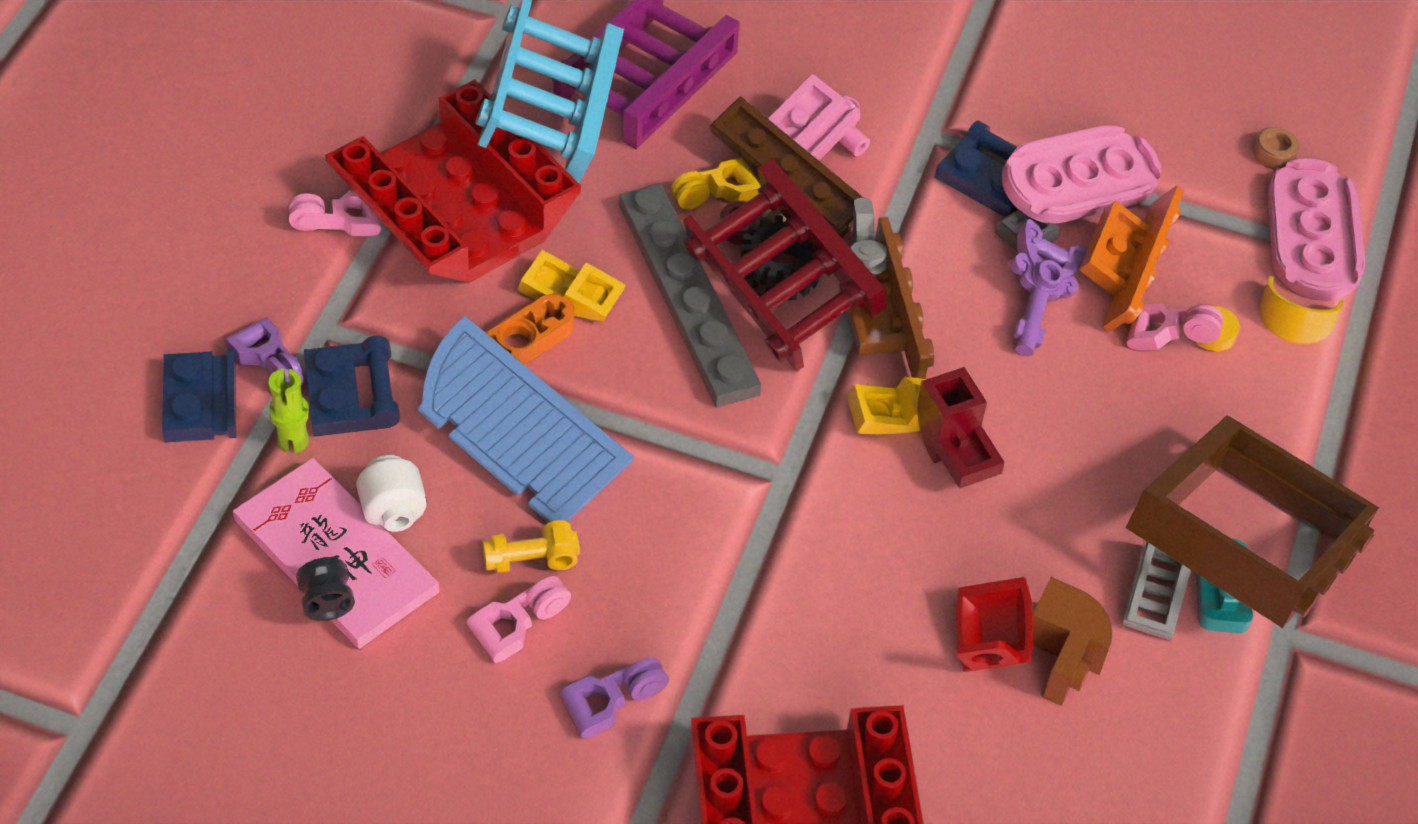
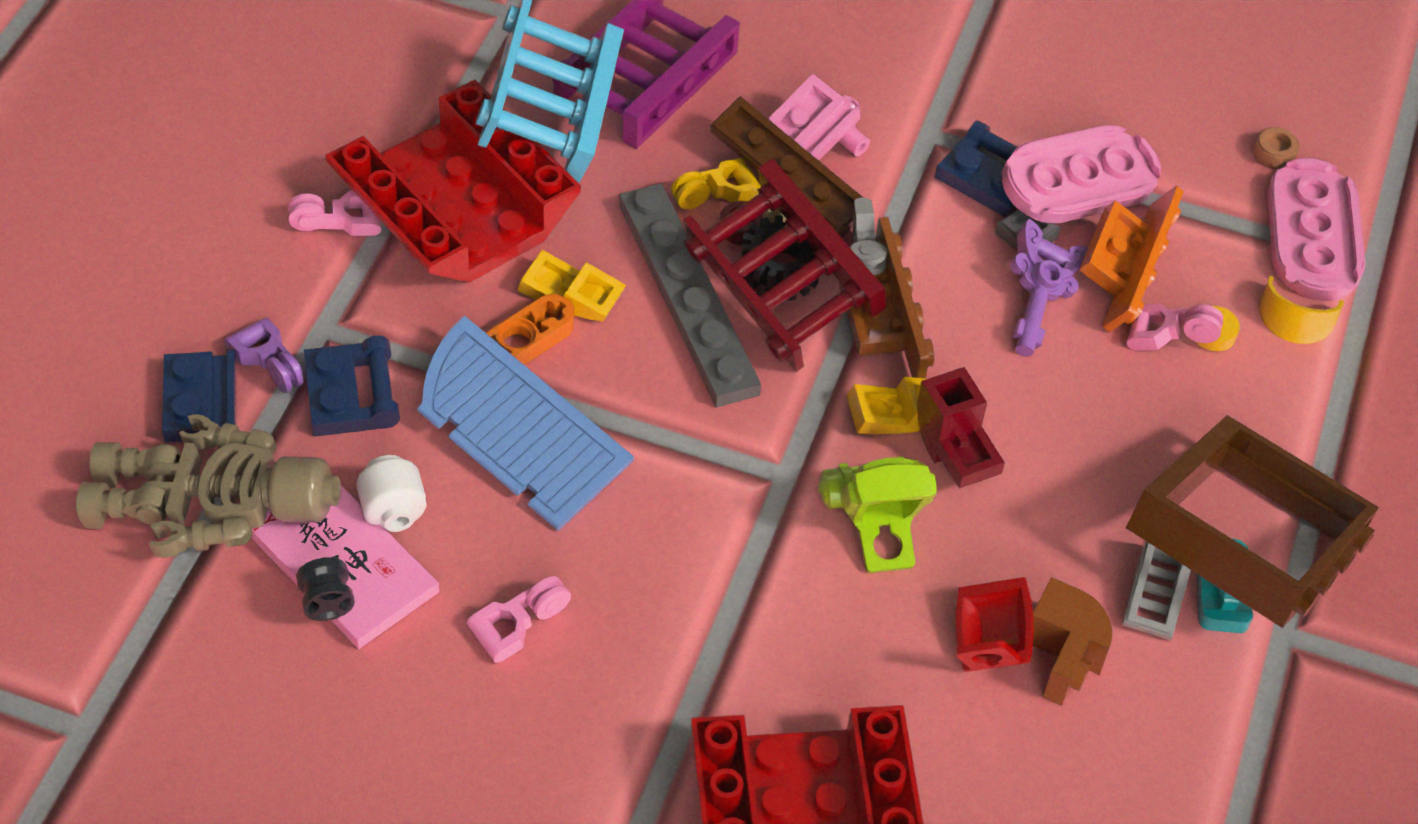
lime pin [268,369,309,453] -> none
yellow bar [482,520,580,573] -> none
medium lavender piece [560,658,669,739] -> none
none -> dark tan piece [76,414,341,558]
none -> lime piece [818,457,937,573]

